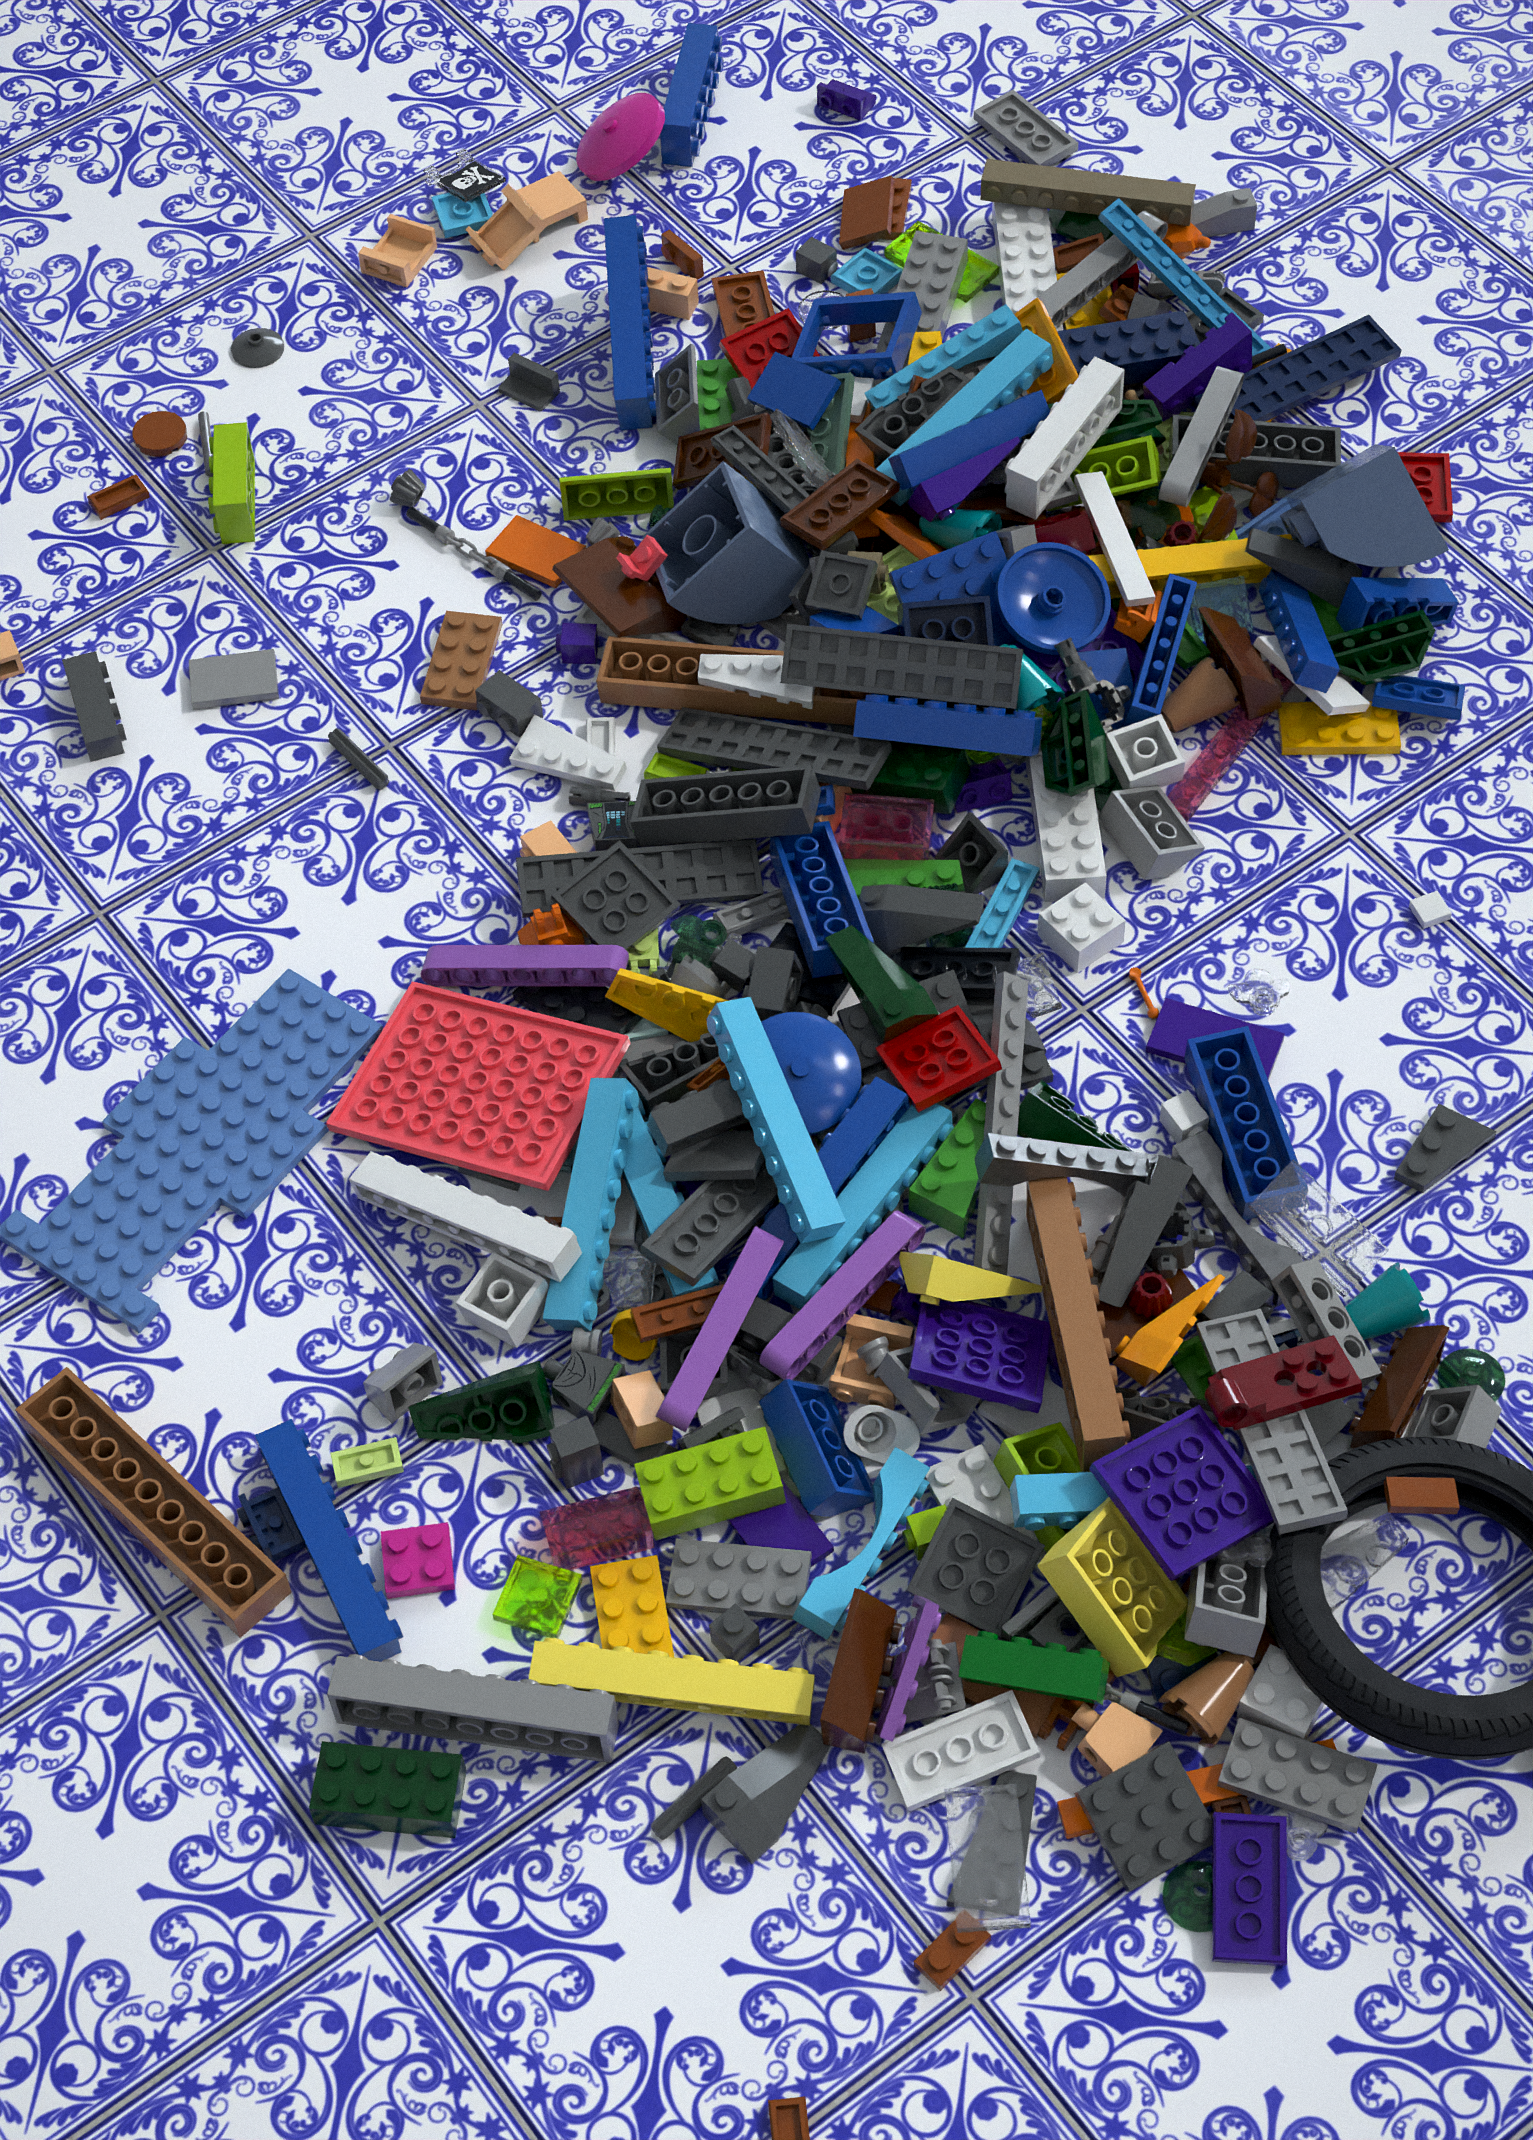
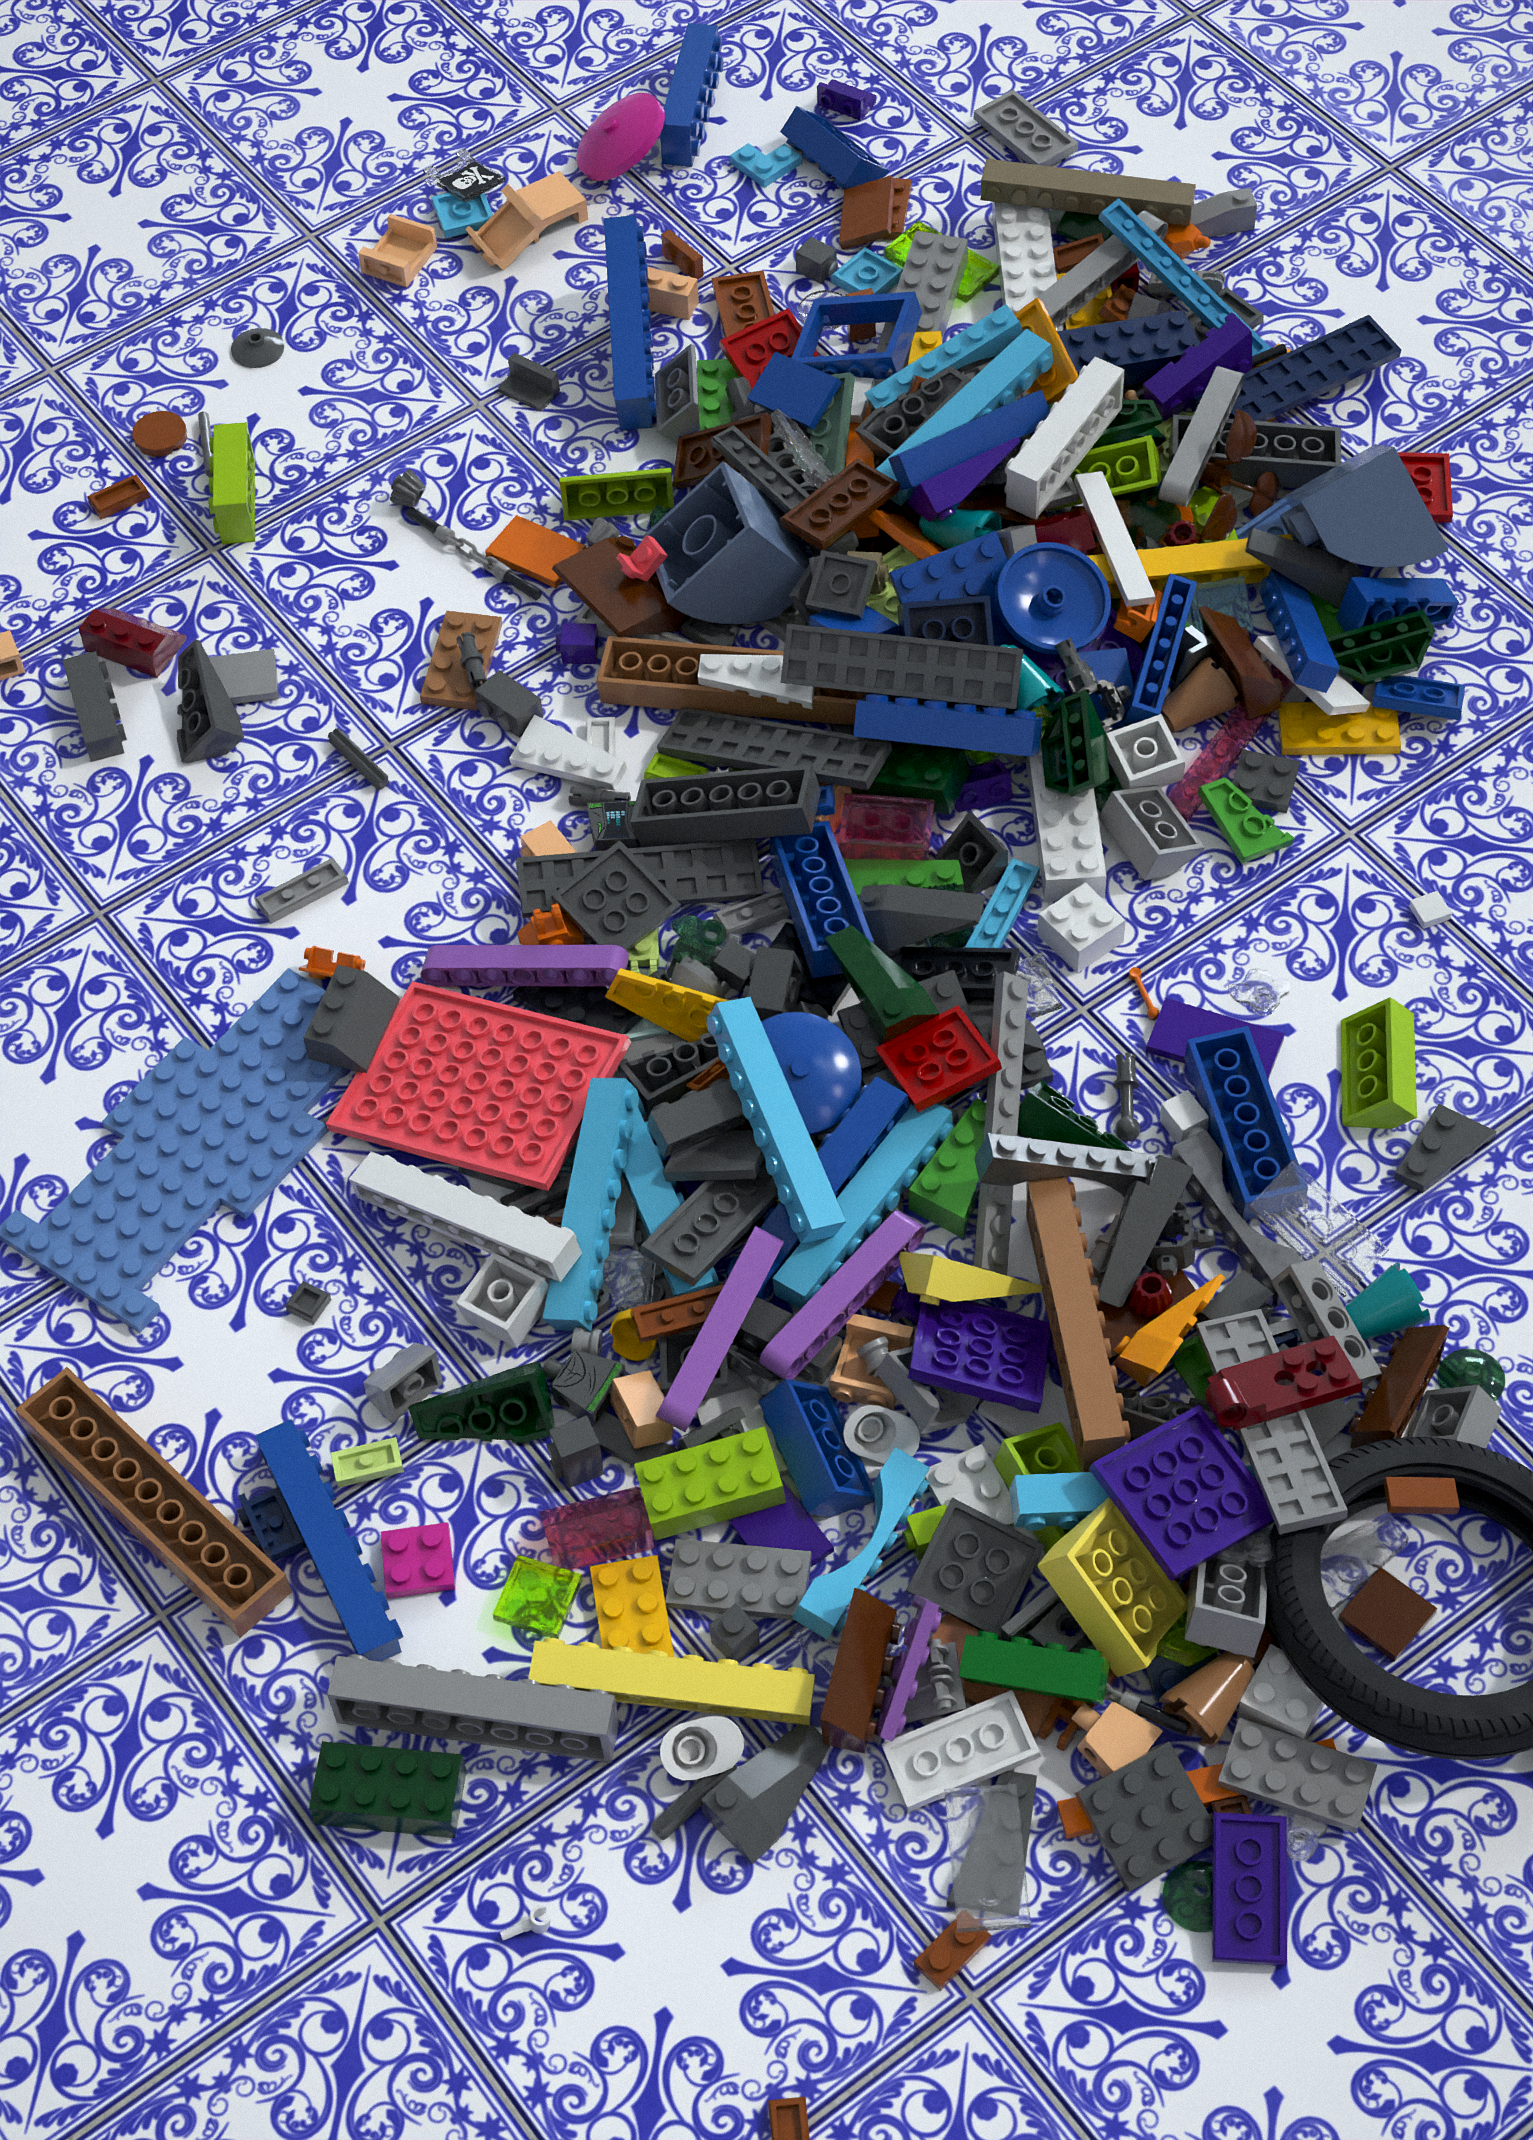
none -> dark red slope [78,608,187,678]
none -> dark grey wedge [177,639,244,763]
none -> light grey tile [255,858,349,924]
none -> dark grey tile [285,1281,332,1325]
none -> orange hinge [299,946,366,979]
none -> dark grey slope [303,965,400,1073]
none -> dark grey pin [456,632,487,690]
none -> dark grey panel [500,1175,570,1218]
none -> white hand [500,1905,551,1941]
none -> white piece [660,1716,744,1781]
none -> medium azure plate [730,143,802,188]
none -> blue slope [780,105,889,189]
none -> dark grey pin [1114,1053,1140,1141]
none -> dark grey panel [1171,625,1213,692]
none -> bright green wing [1197,777,1295,864]
none -> dark grey plate [1233,749,1300,813]
none -> reddish brown tile [1338,1567,1438,1662]
none -> lime slope [1341,997,1417,1129]

